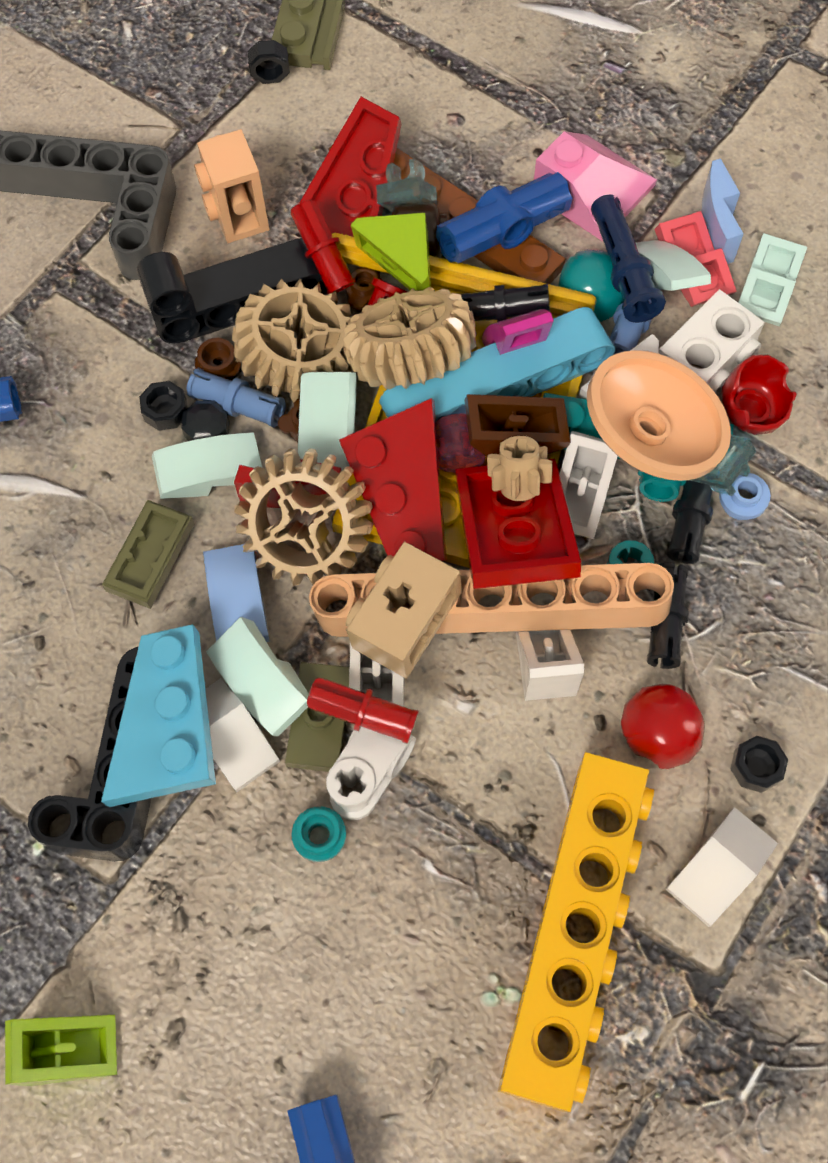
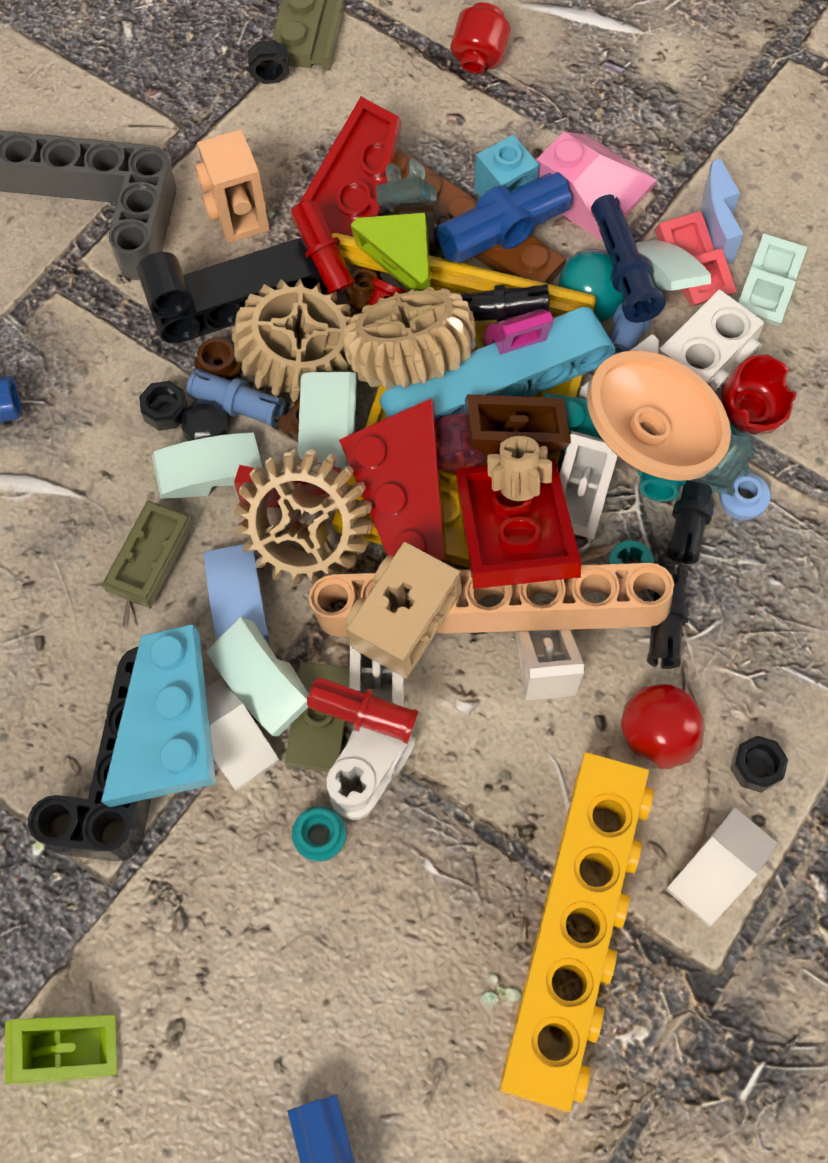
none -> red head [450,2,511,74]
none -> medium azure brick [474,134,539,198]

